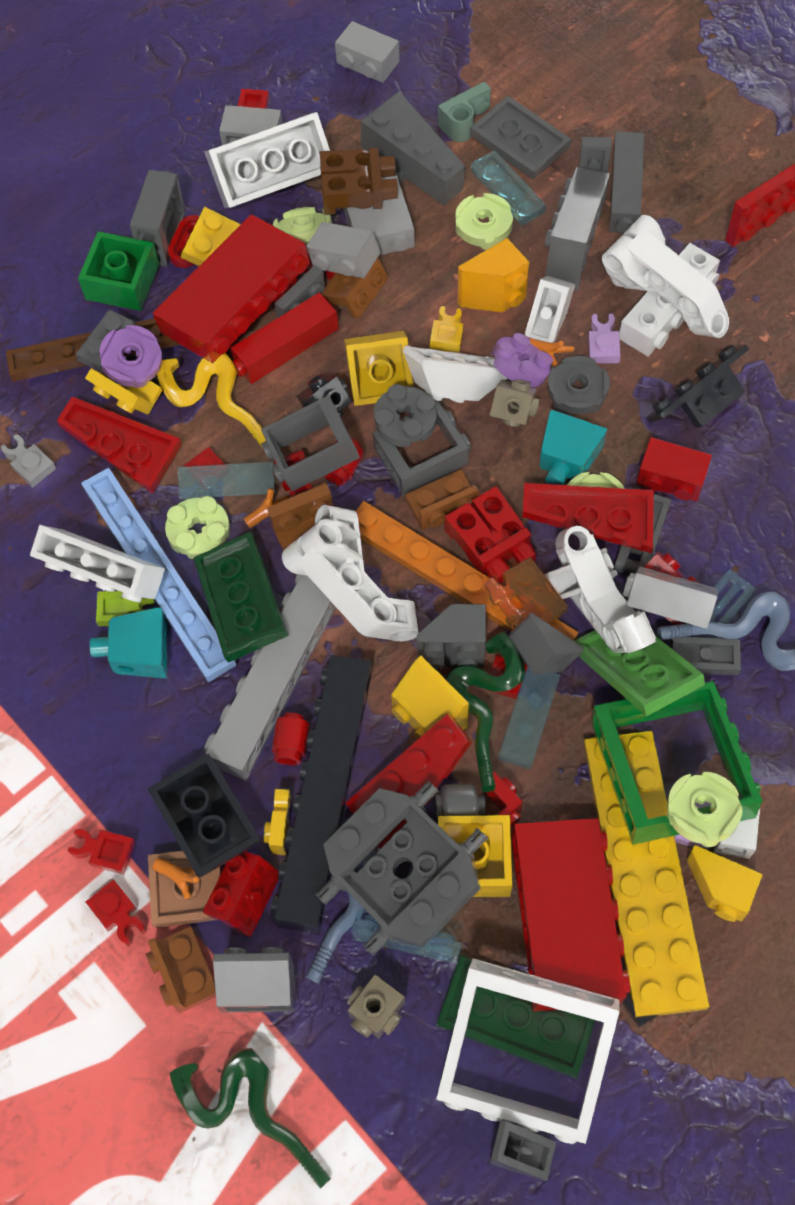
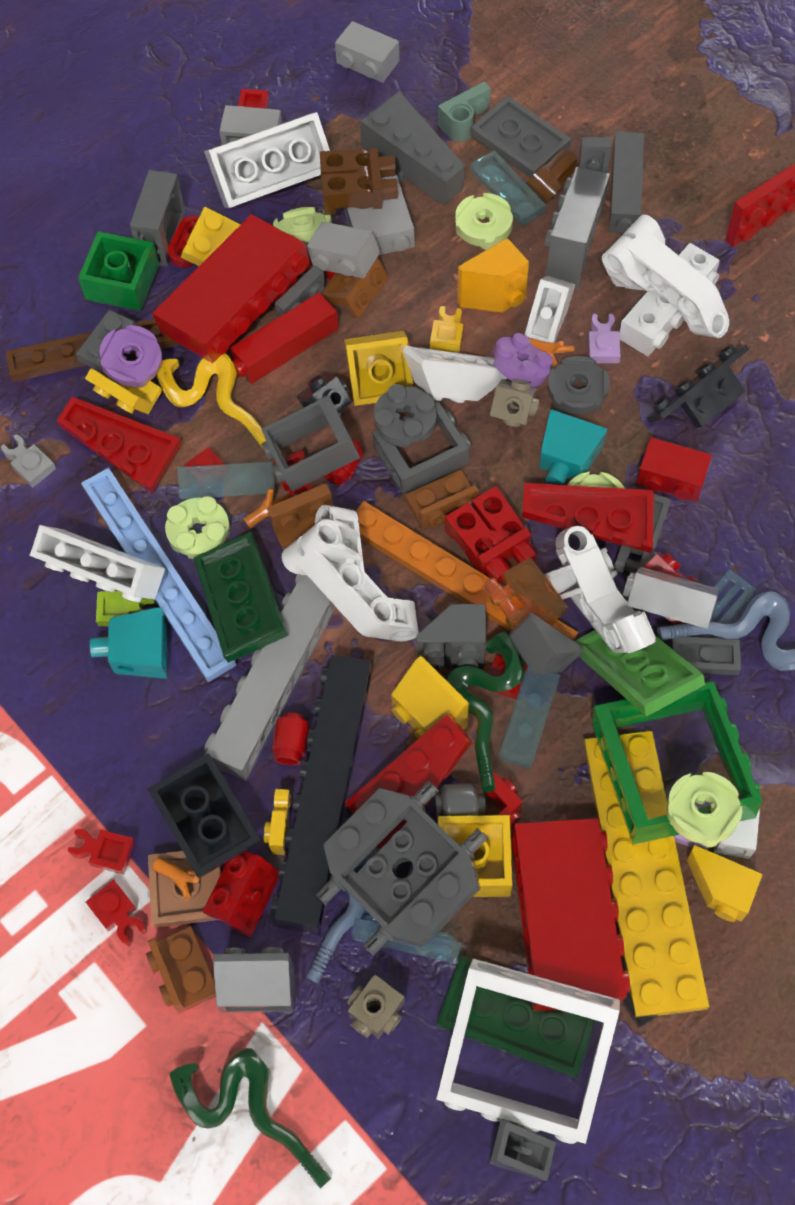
none -> reddish brown piece [526,149,578,204]

